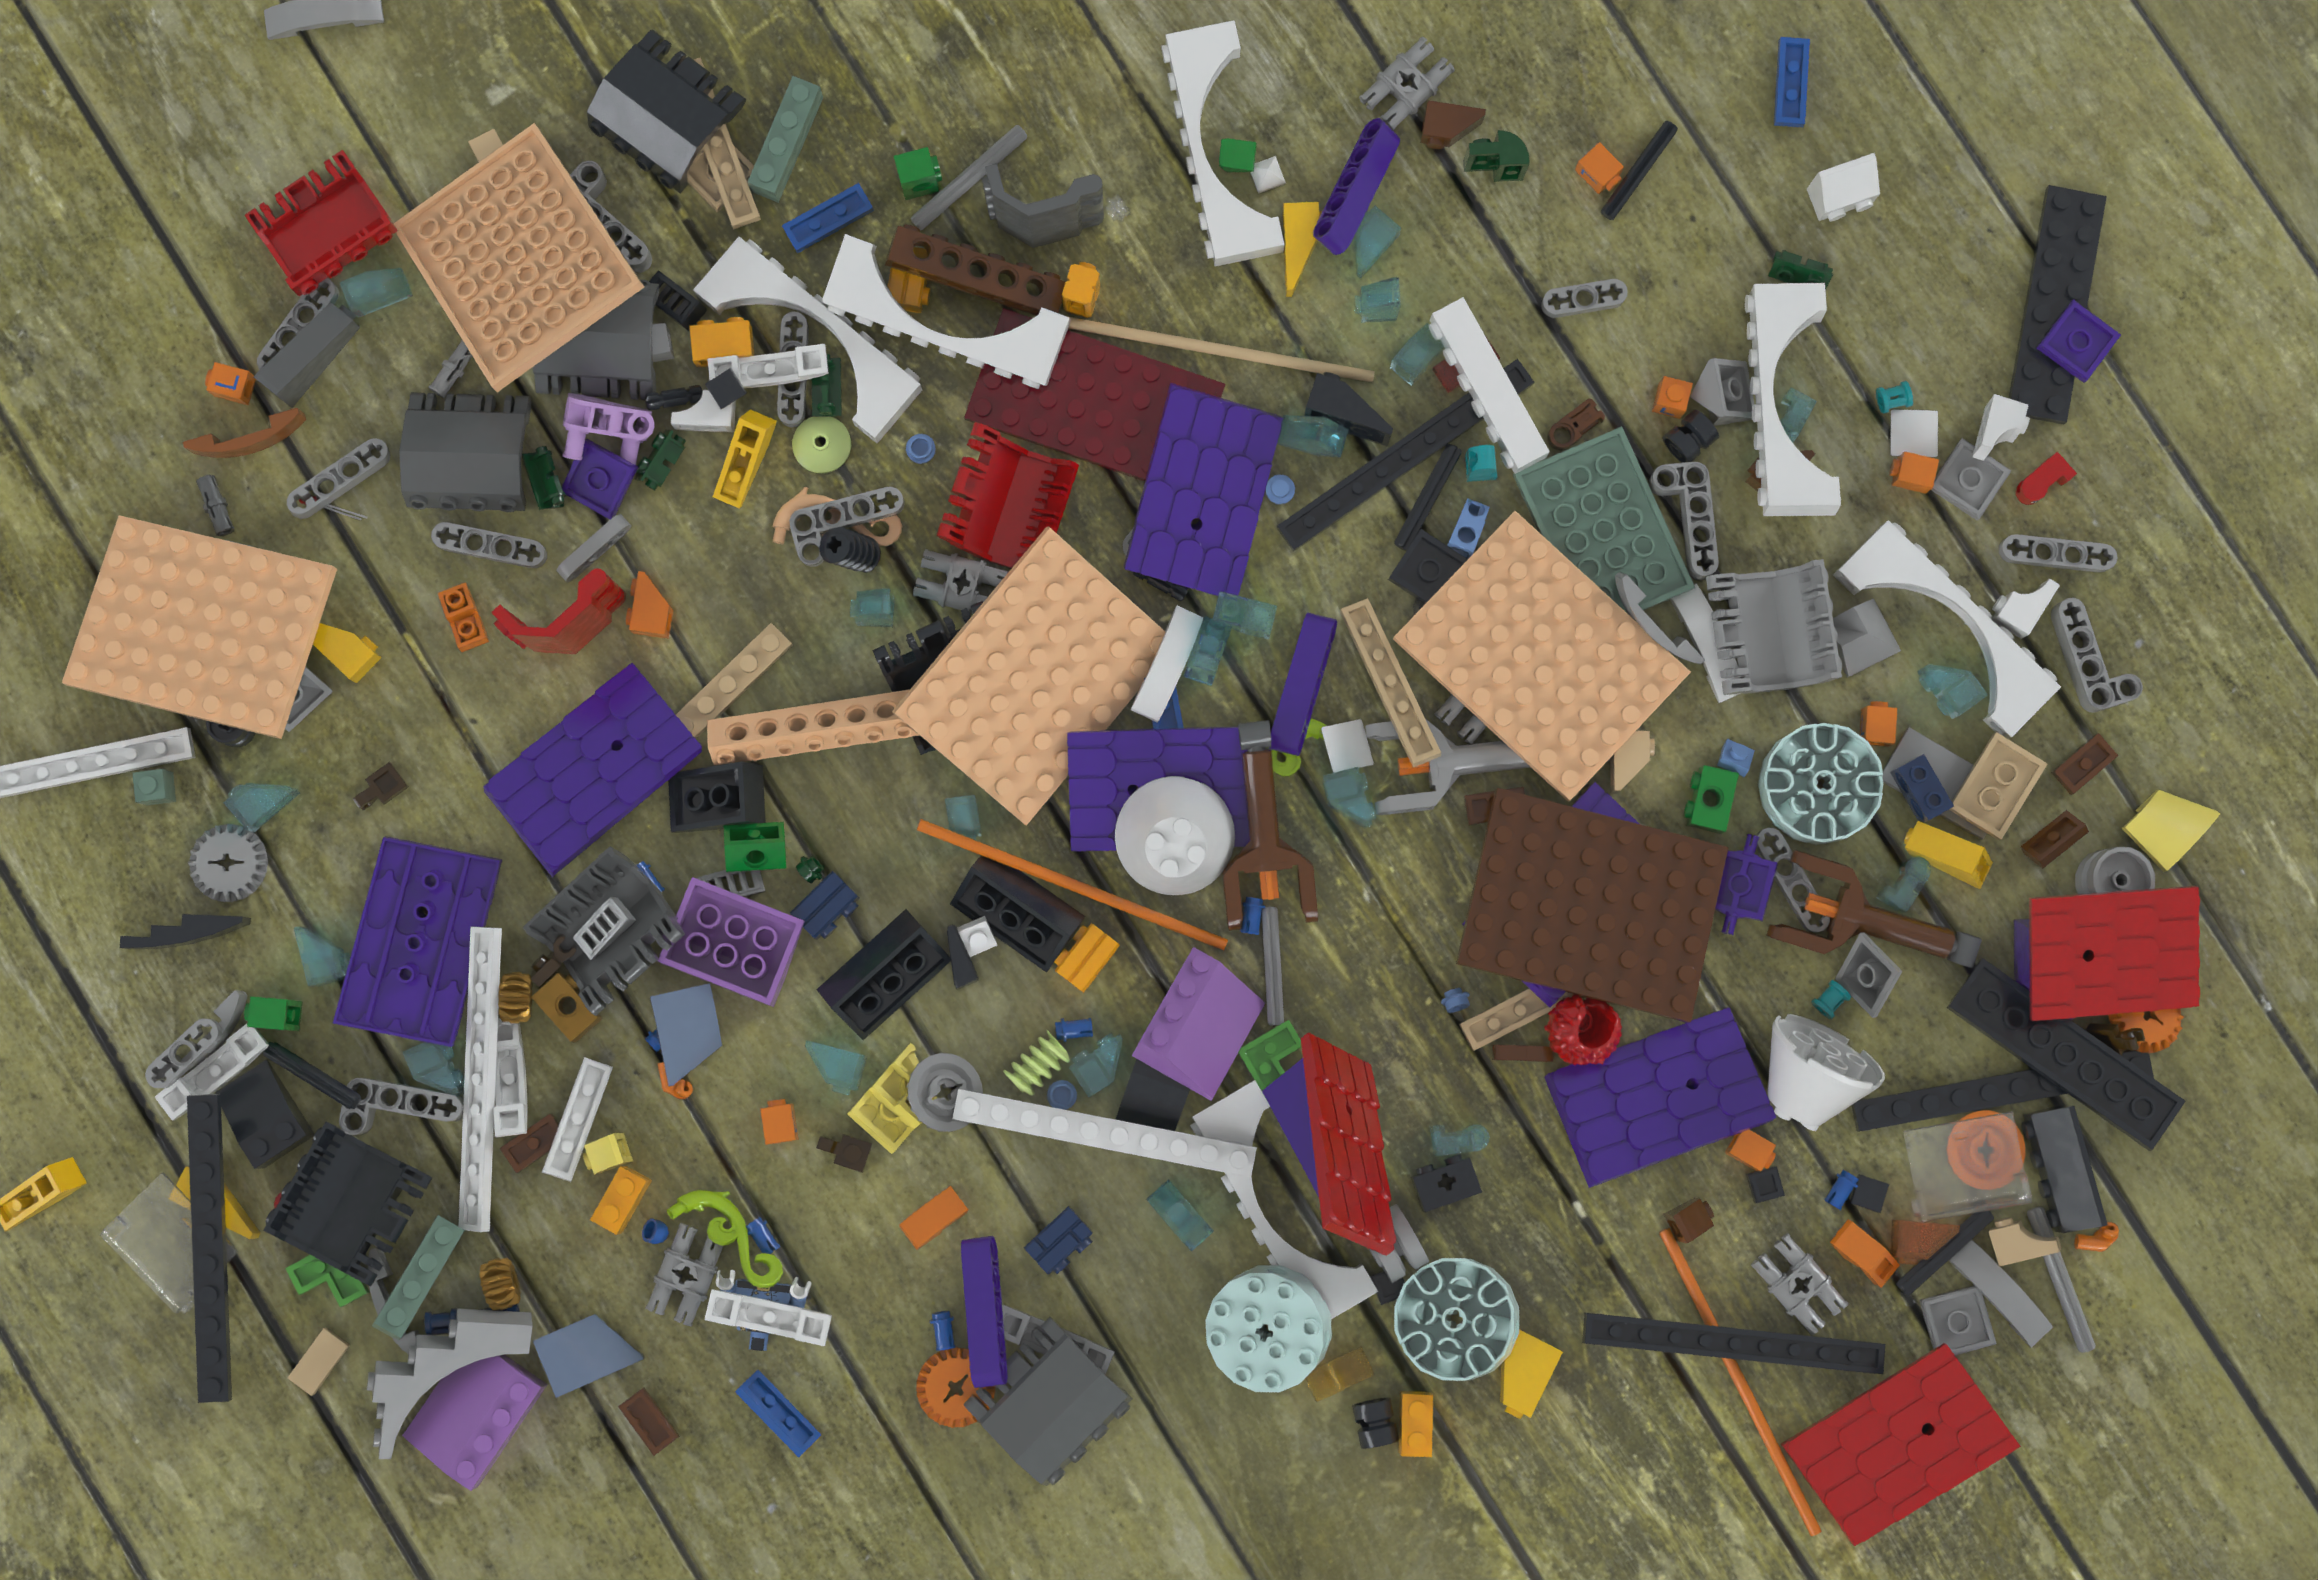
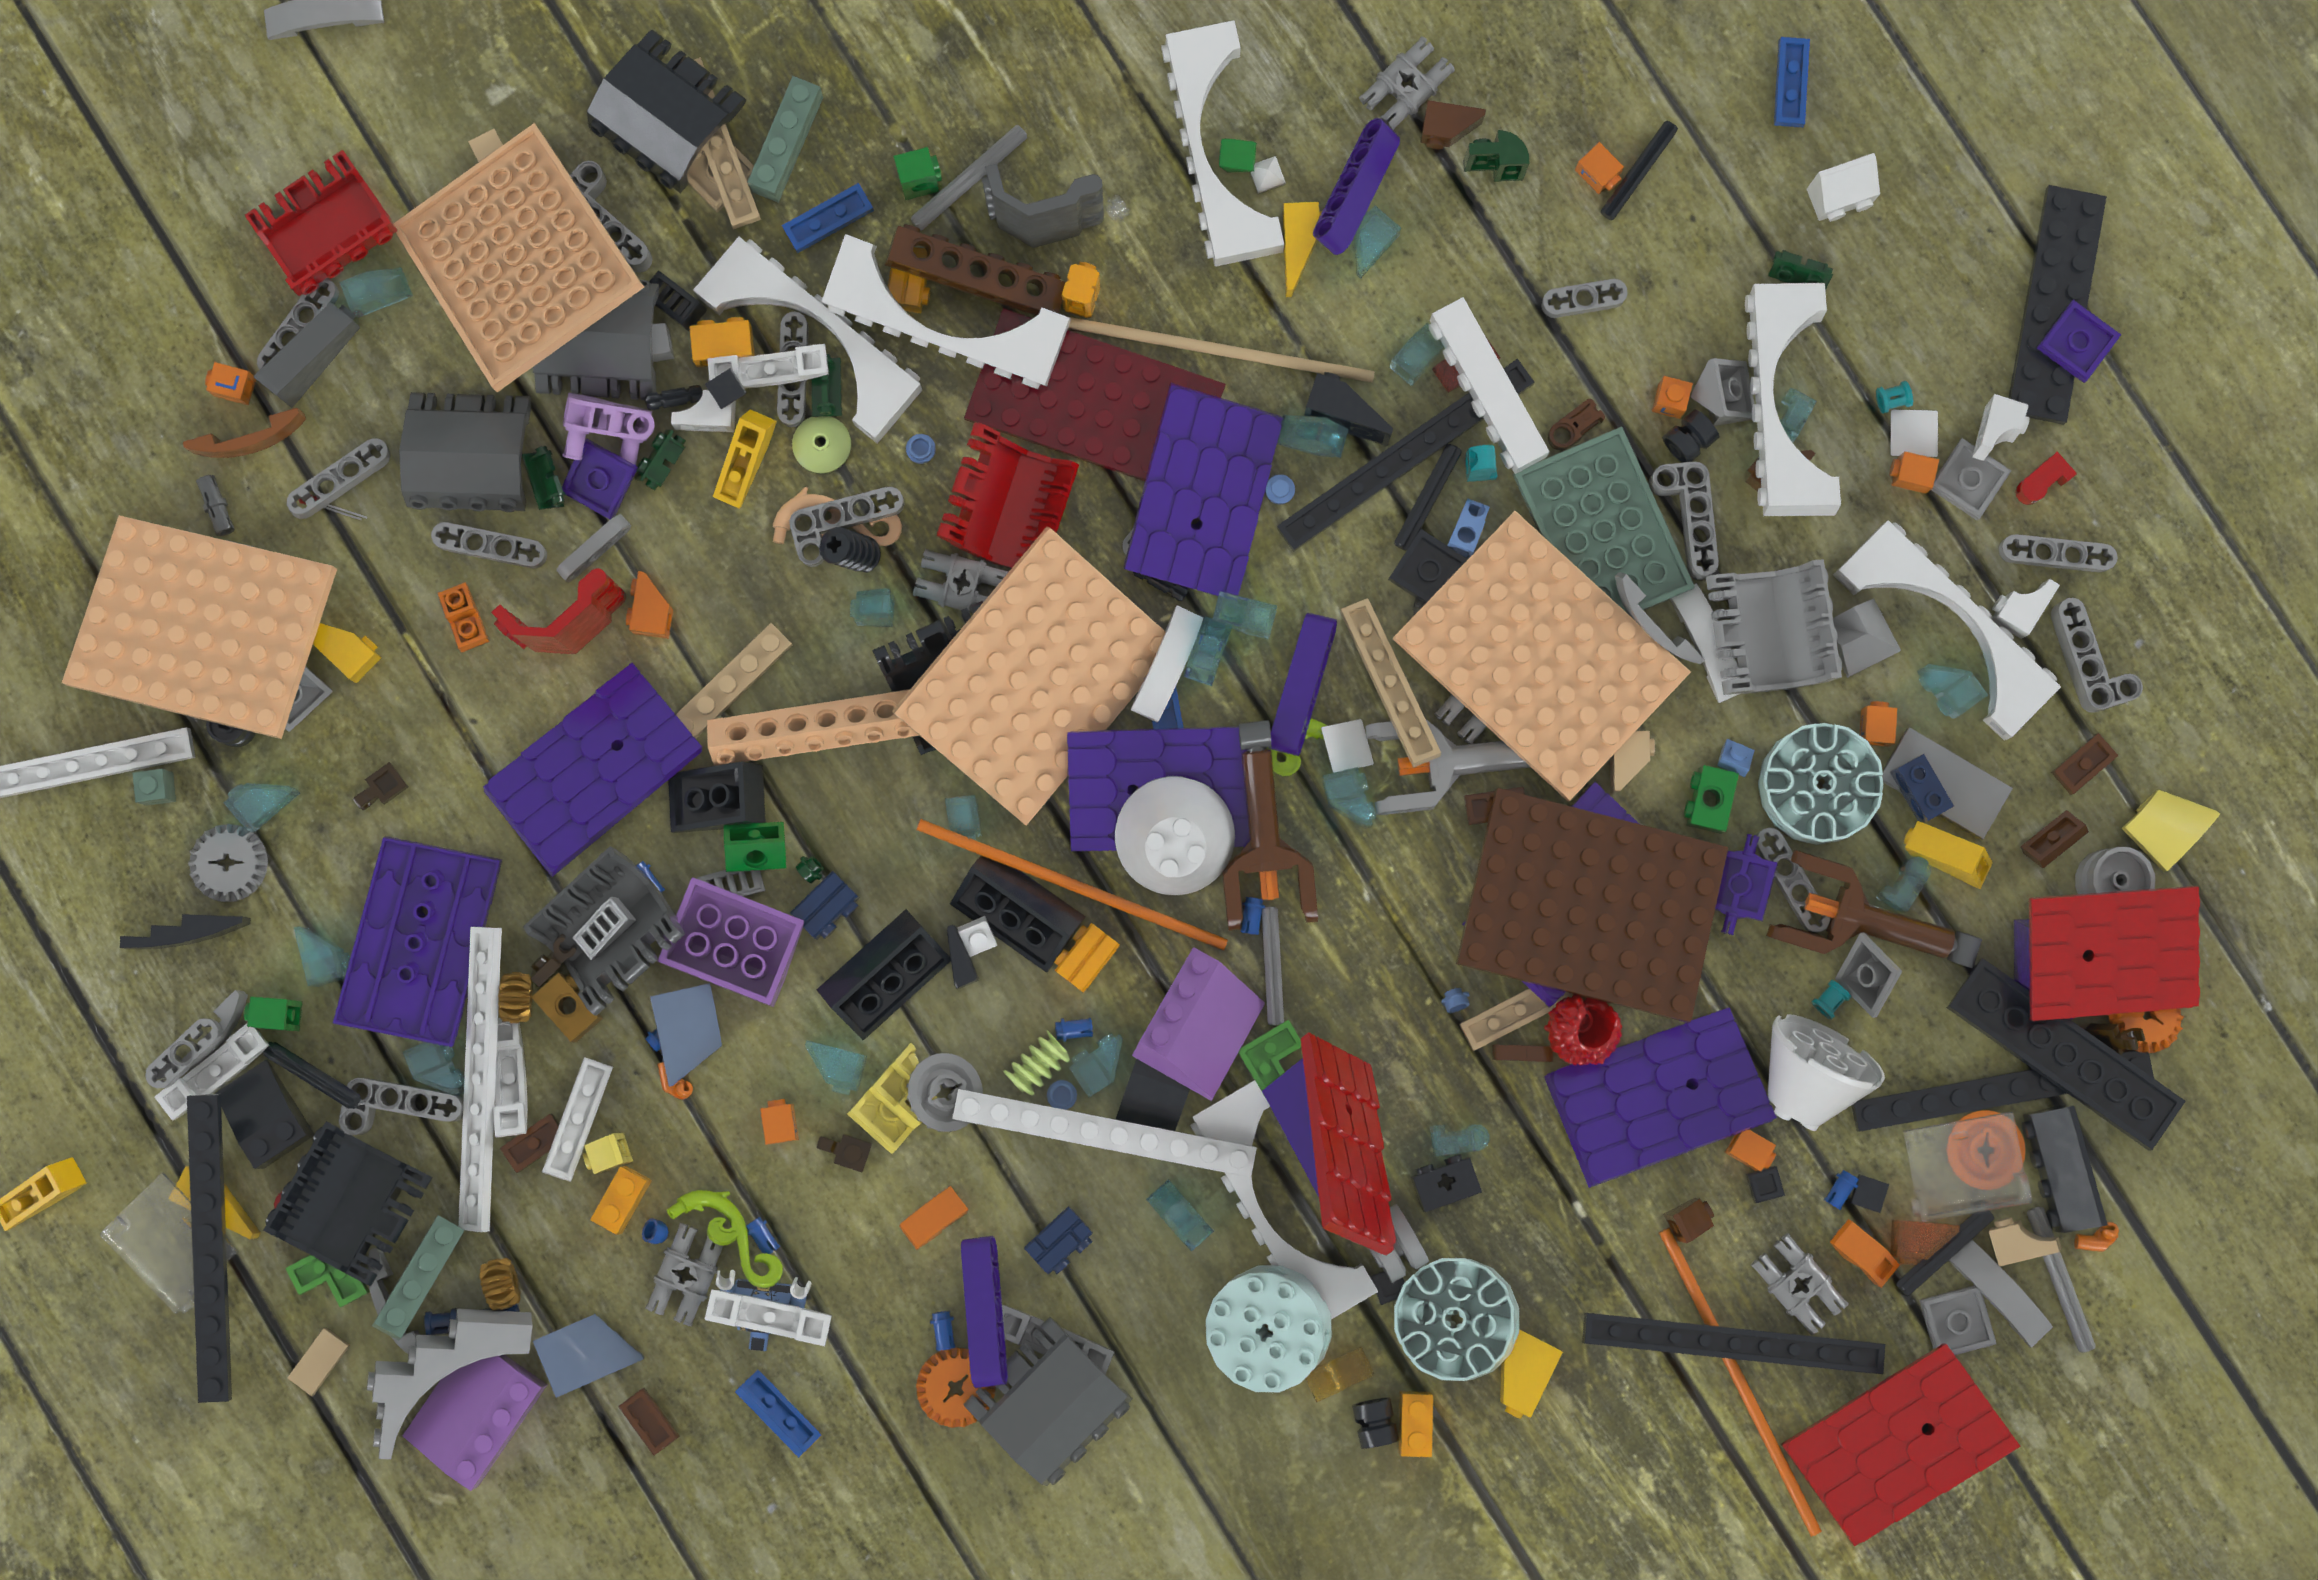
light grey pin [428,340,473,398] -> none
clear light blue slope [1355,277,1401,323] -> none
tan plate [1949,732,2048,840] -> none

